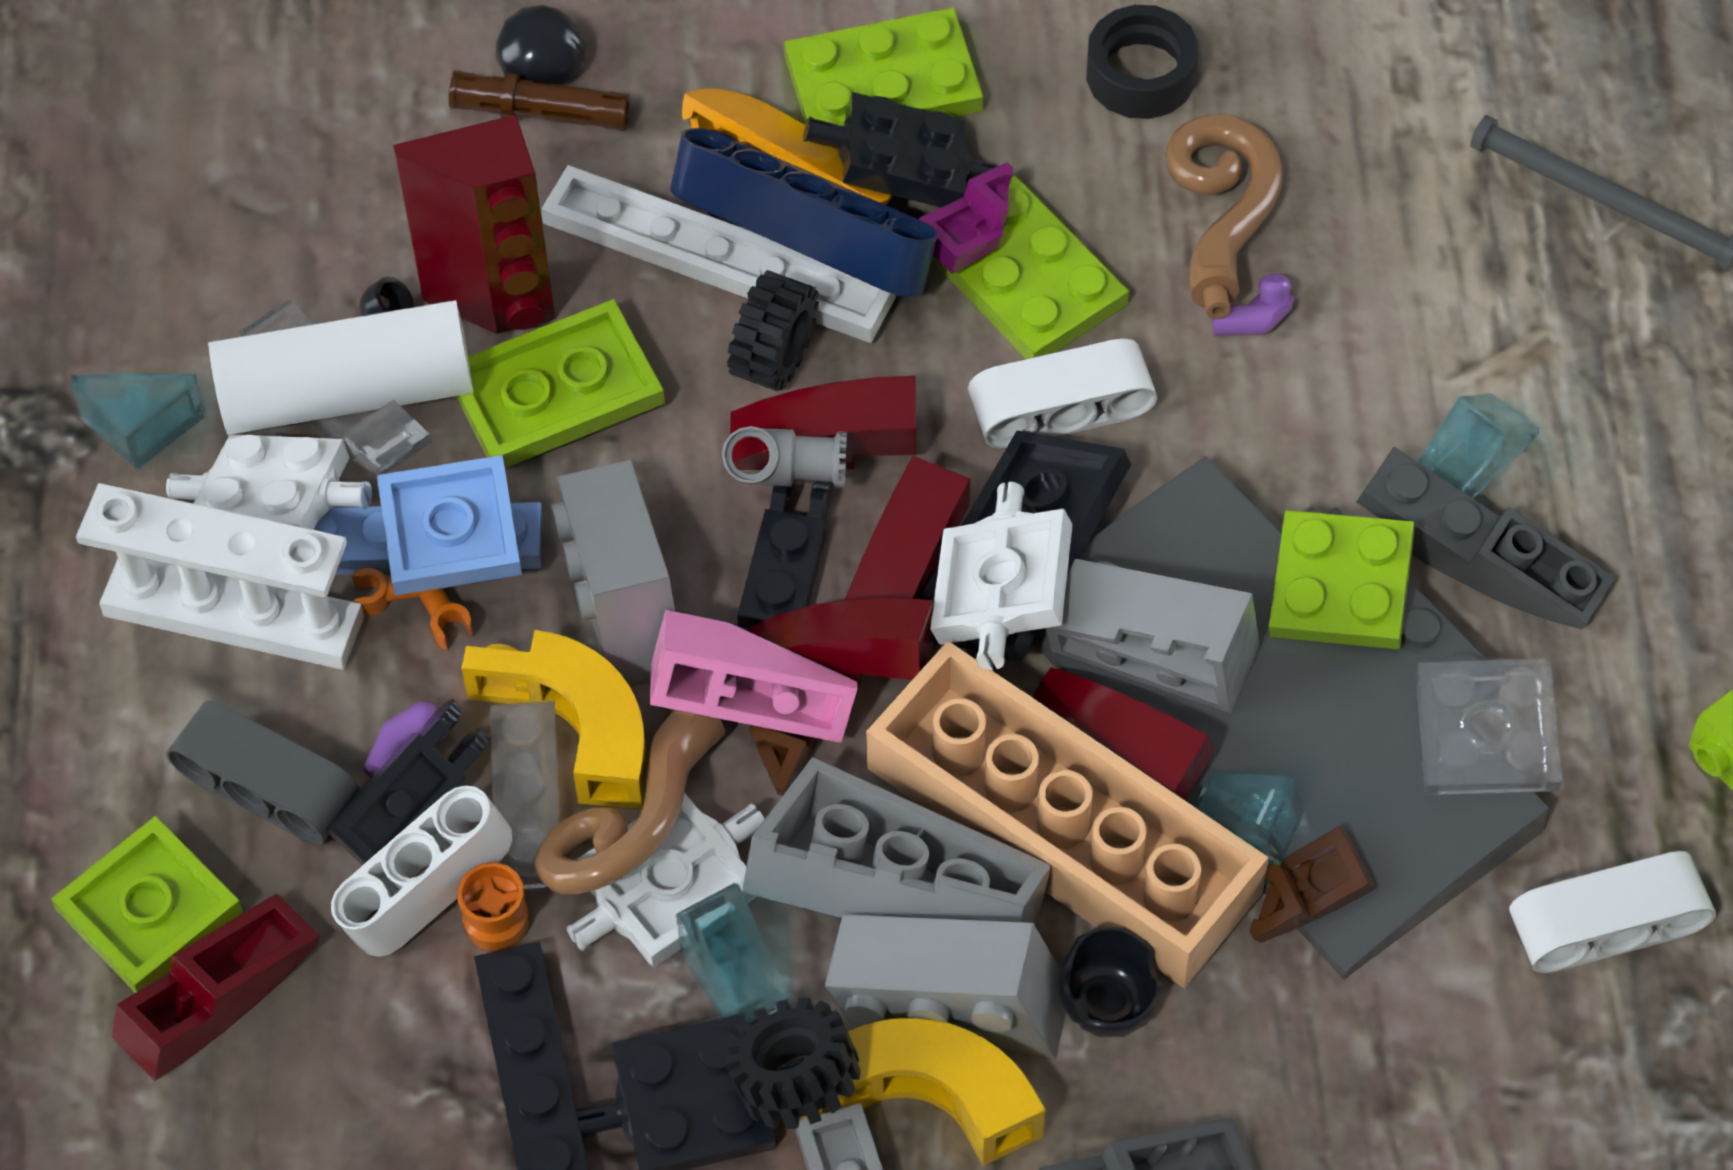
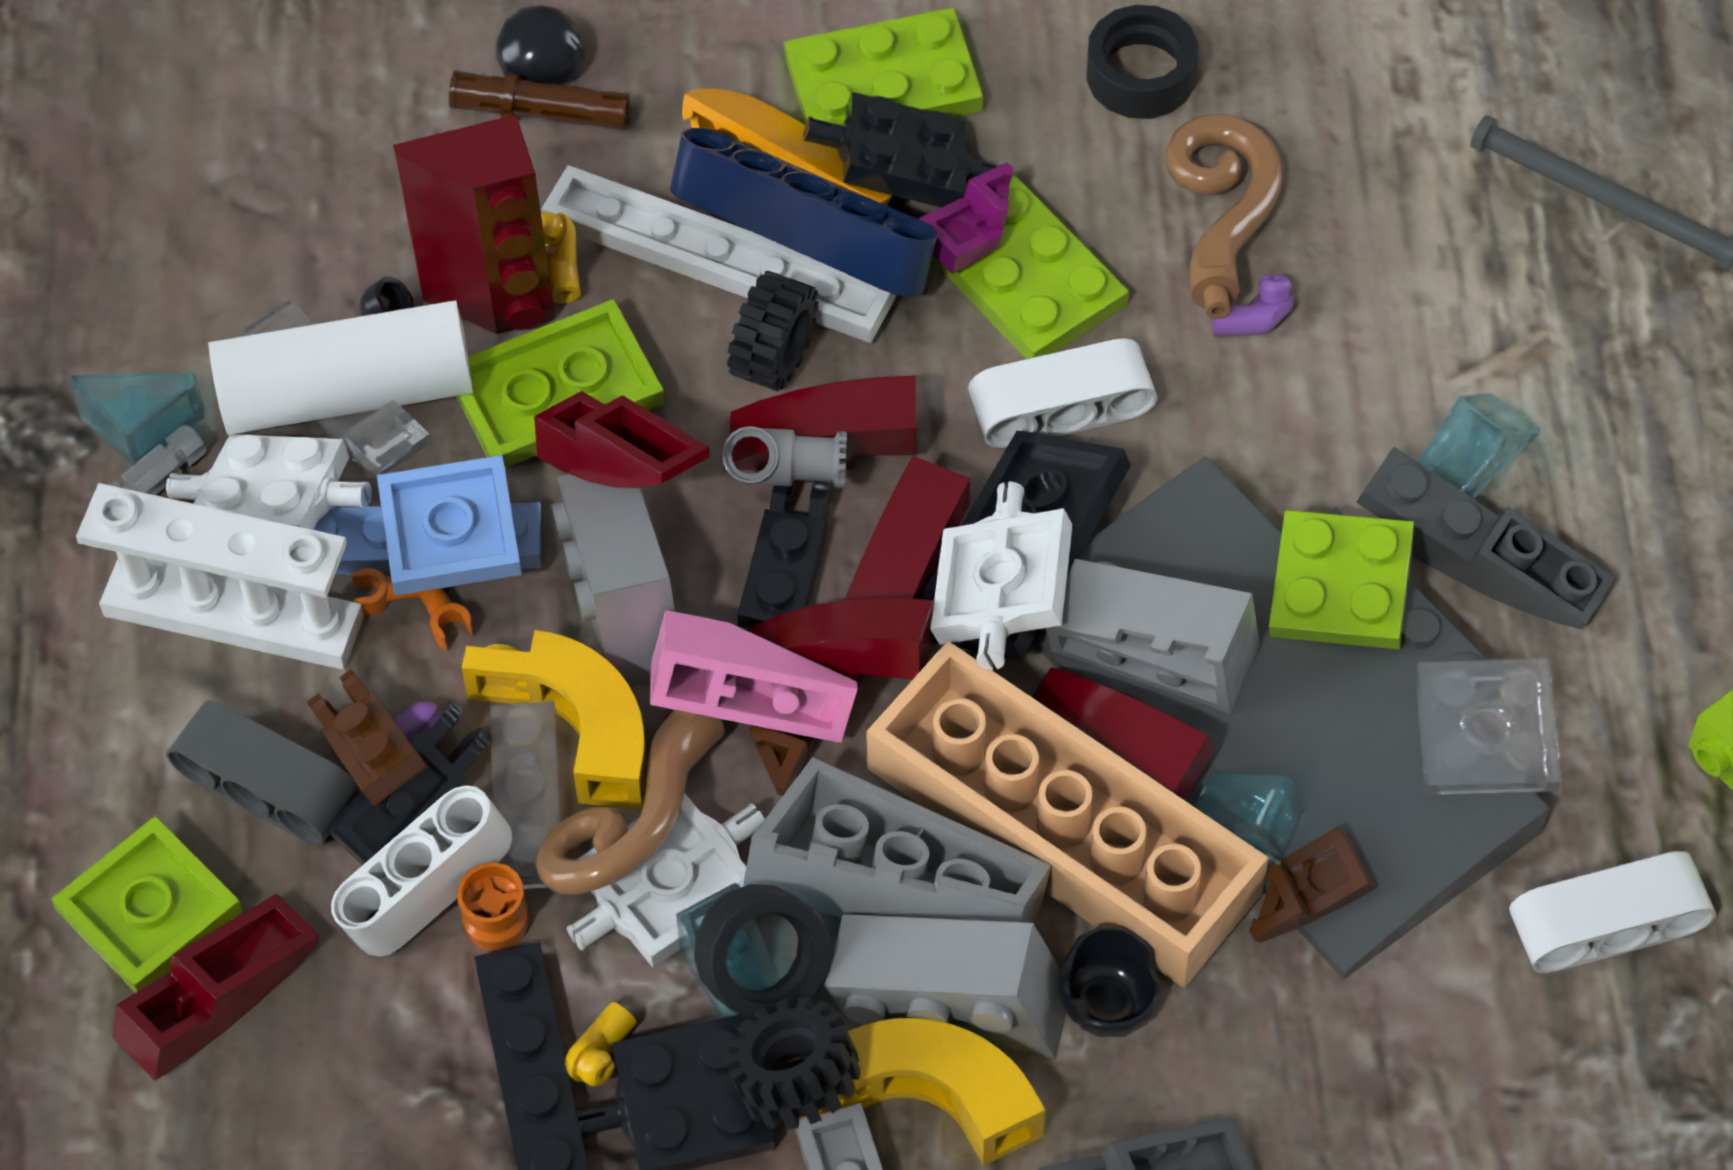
none -> light grey axle [110,425,206,495]
none -> reddish brown hinge [307,669,428,807]
none -> dark red slope [534,391,709,488]
none -> yellow arm [541,211,581,304]
none -> yellow arm [565,1002,637,1087]
none -> black tyre [694,884,832,1020]

